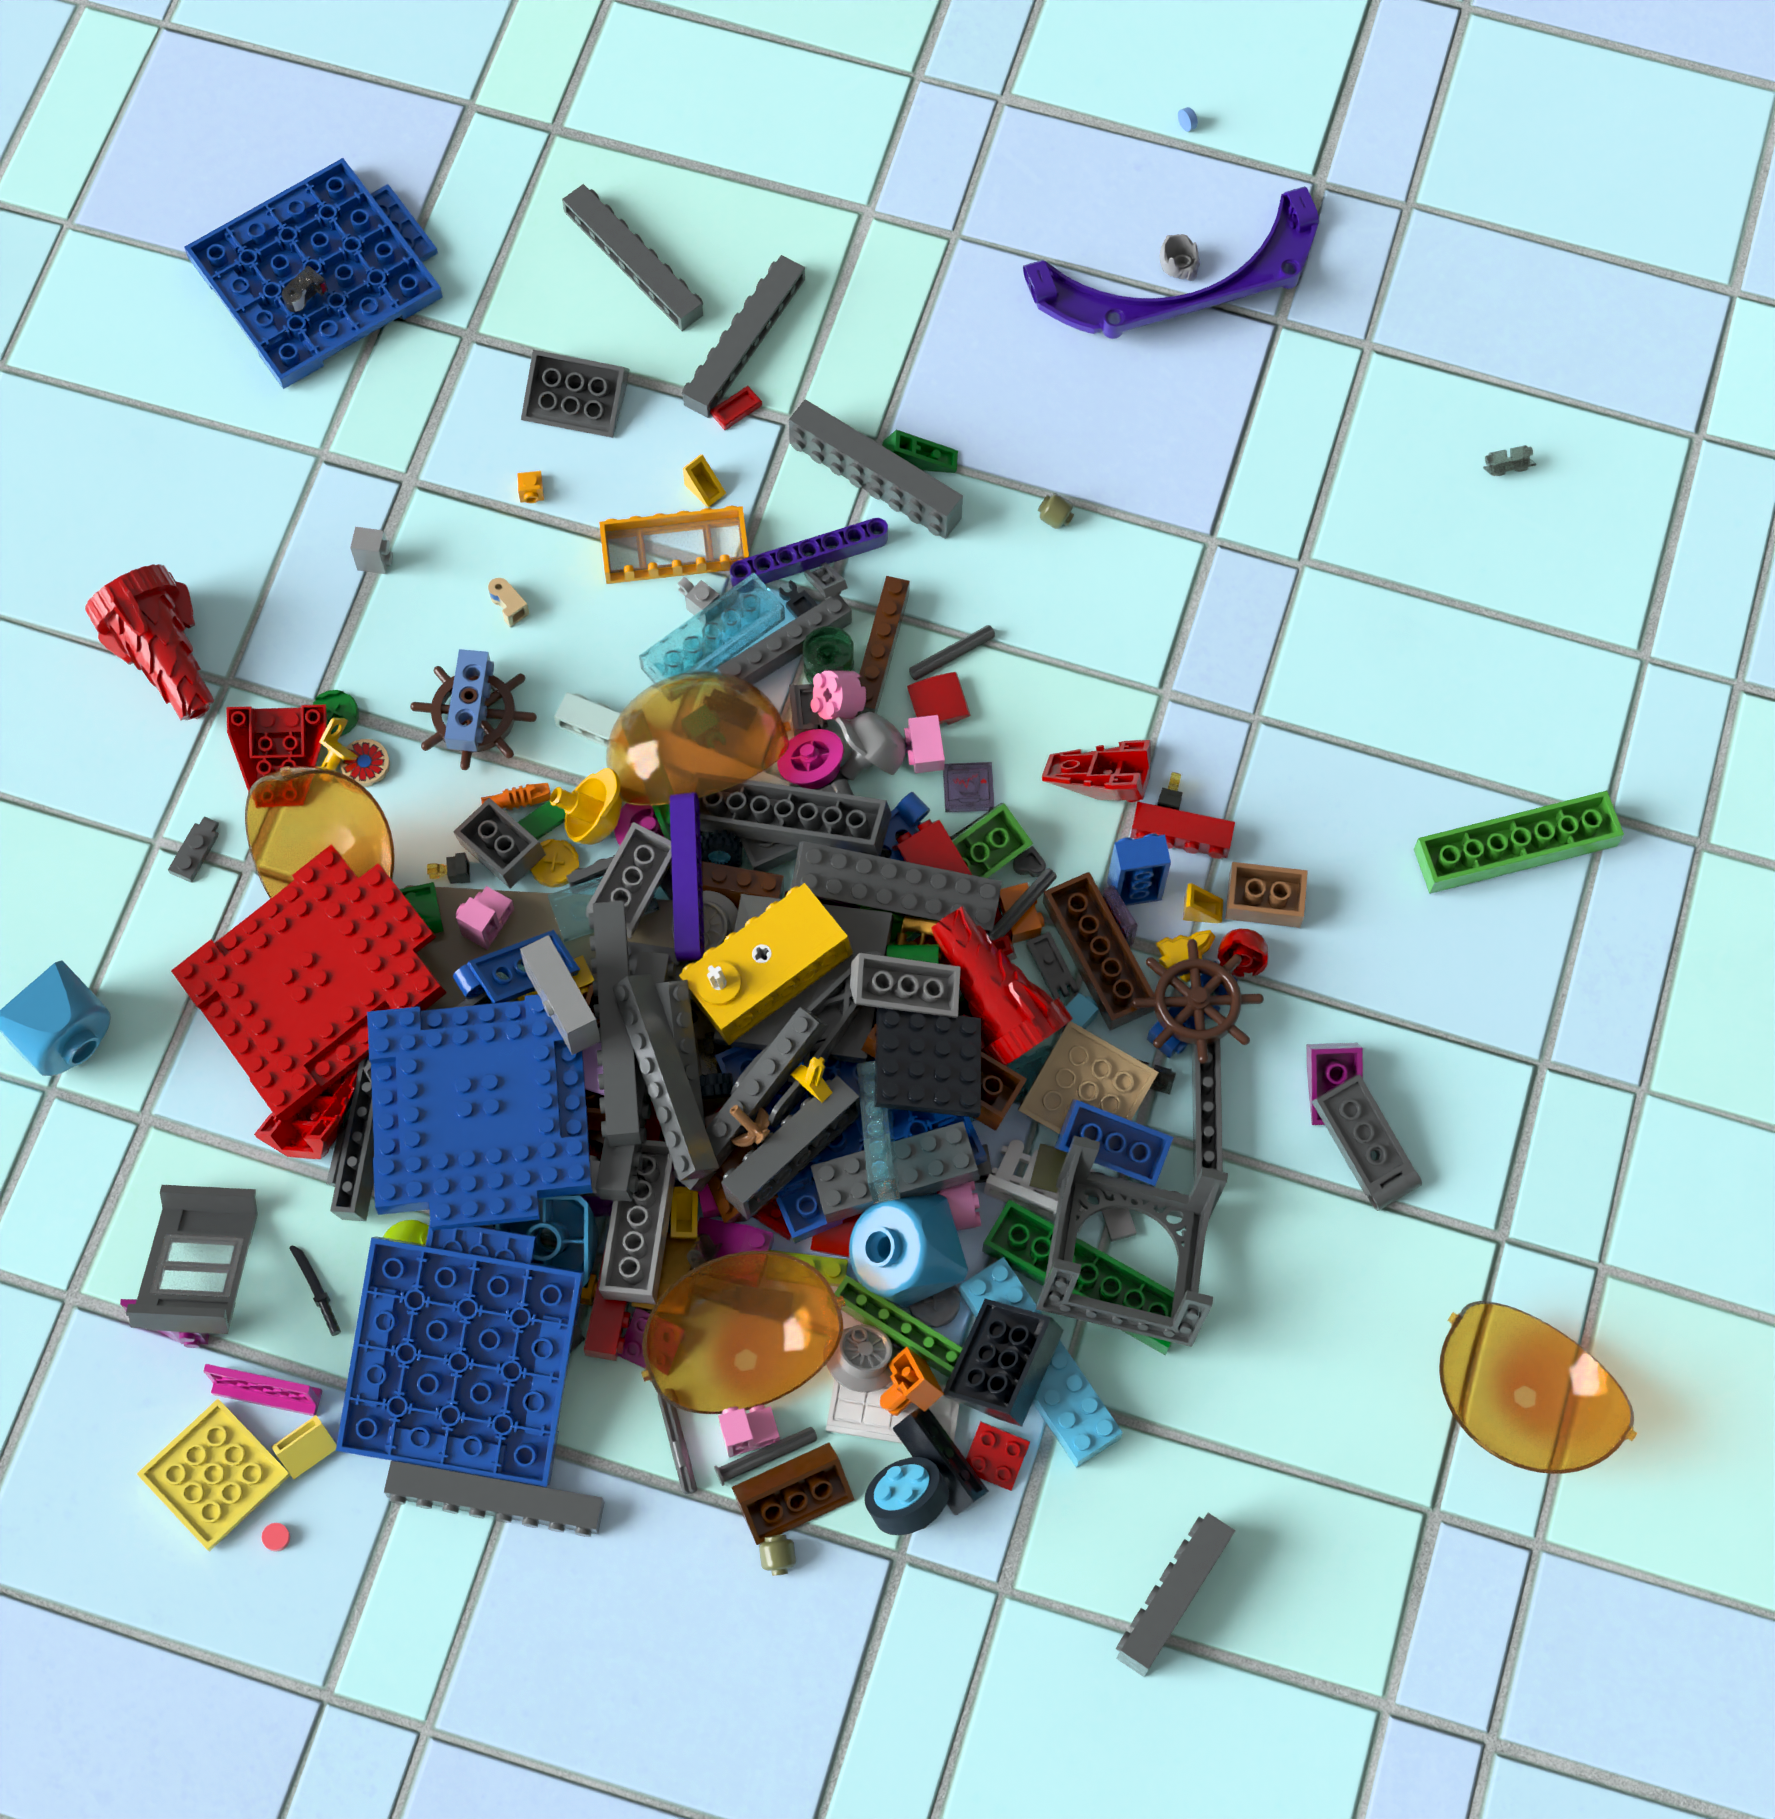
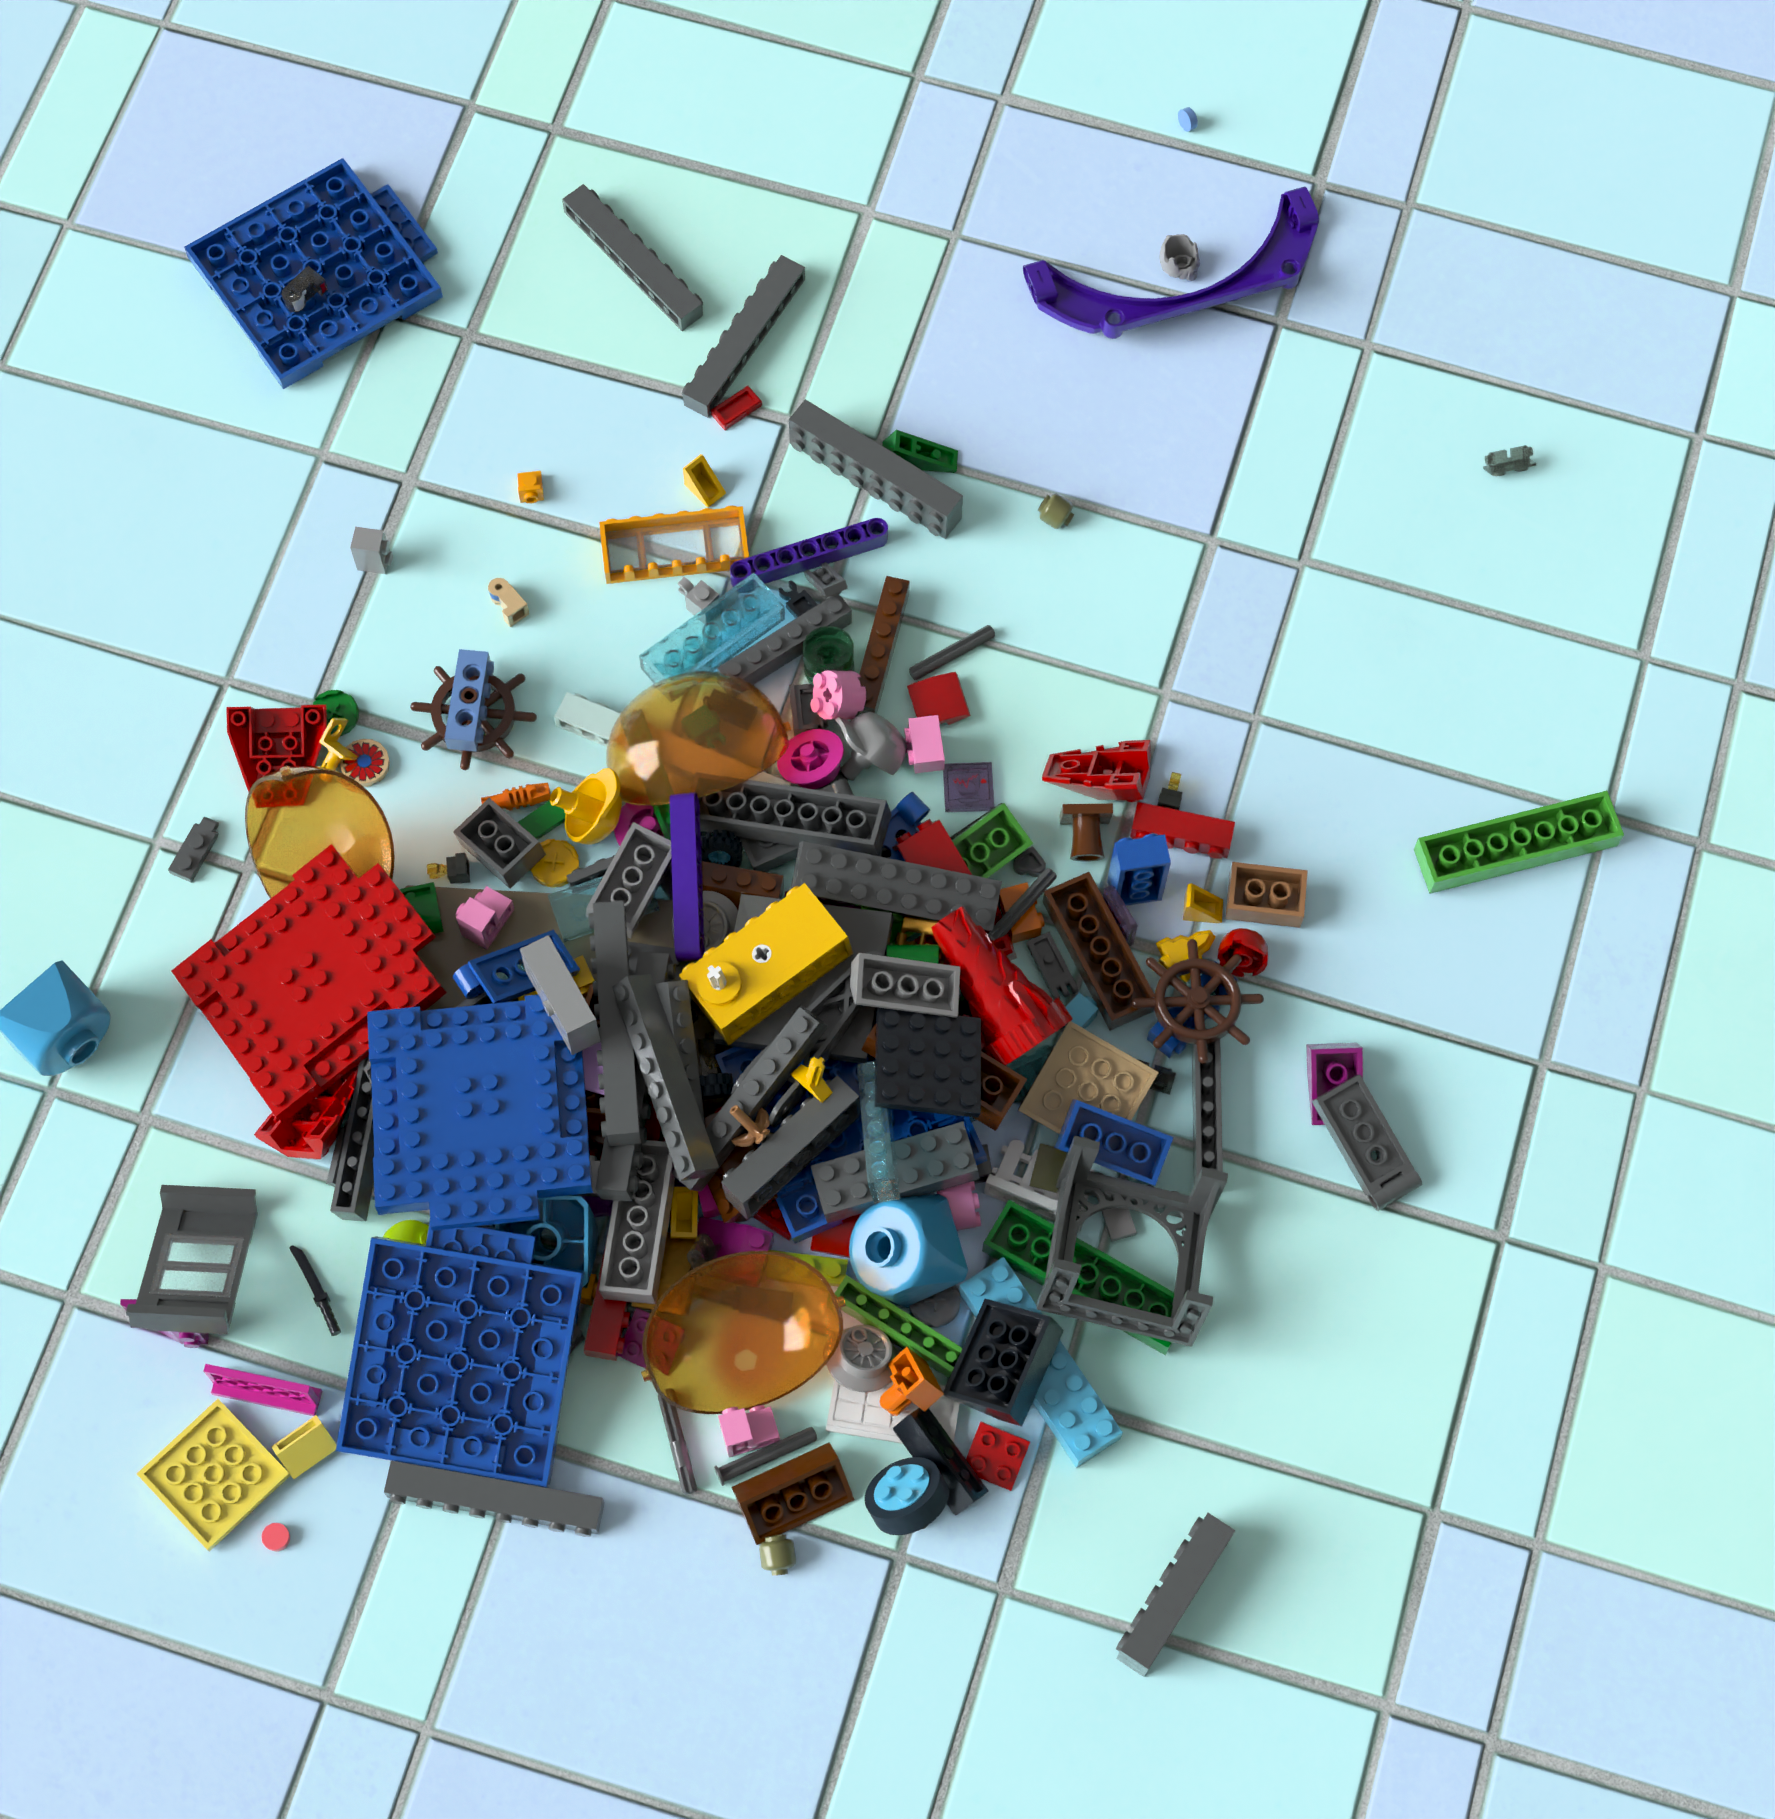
red cone [85,564,214,720] -> none
dark grey slope [521,350,630,438] -> none
clear orange windscreen [1439,1301,1637,1474] -> none
none -> reddish brown plant [1059,803,1113,862]

